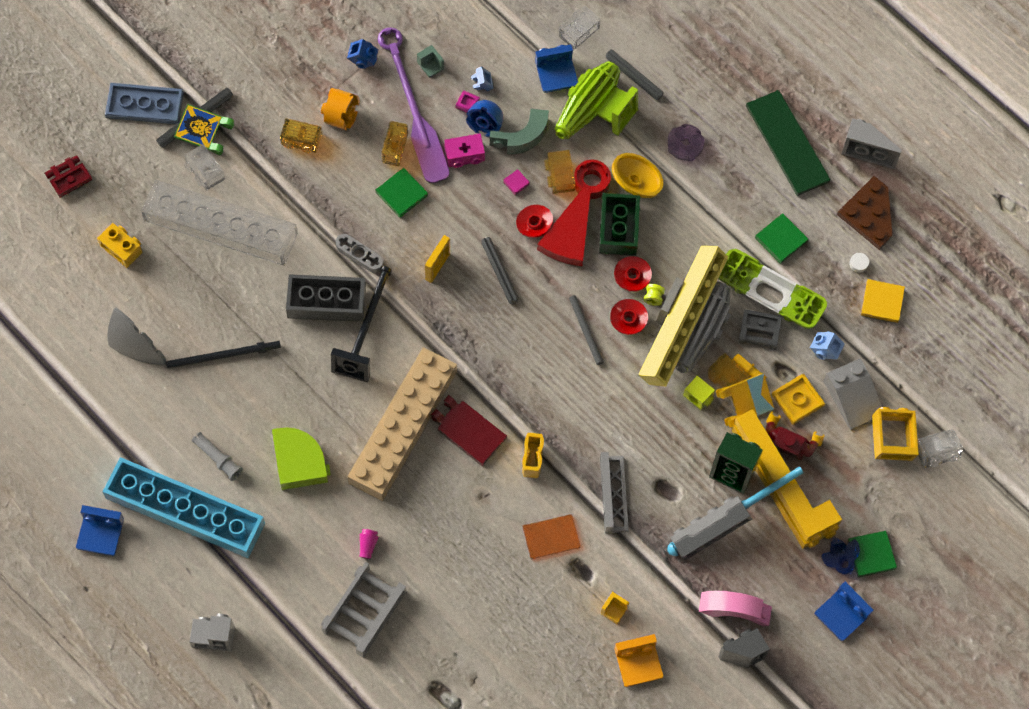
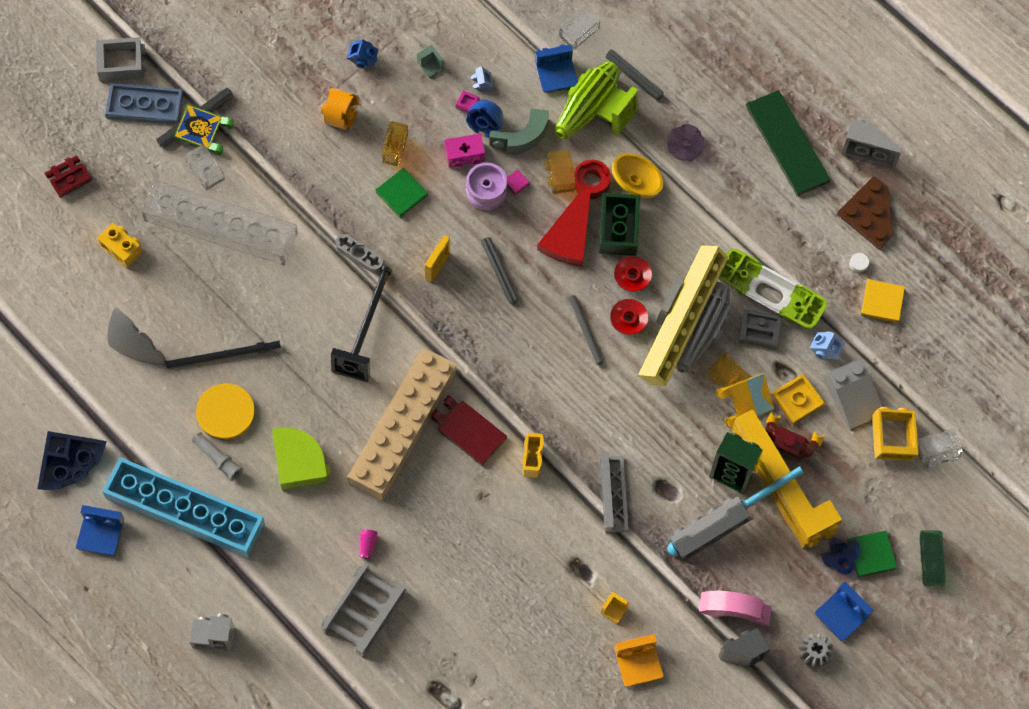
clear yellow brick [280,118,323,153] -> none
dark grey brick [286,274,366,322] -> none
medium lavender piece [378,27,449,183] -> none
red dish [516,205,553,238] -> none
clear orange piece [522,514,581,559] -> none
neon yellow wheel [644,284,665,306] -> none
neon yellow brick [683,376,715,410] -> none
yellow axle [732,354,767,378] -> none
green tile [755,213,808,264] -> none
none -> dark blue brick [37,431,107,490]
none -> light grey window [96,37,147,82]
none -> yellow tile [196,383,255,440]
none -> lavender wheel [466,163,507,211]
none -> light grey gear [799,633,833,668]
none -> clear green beam [920,530,945,586]

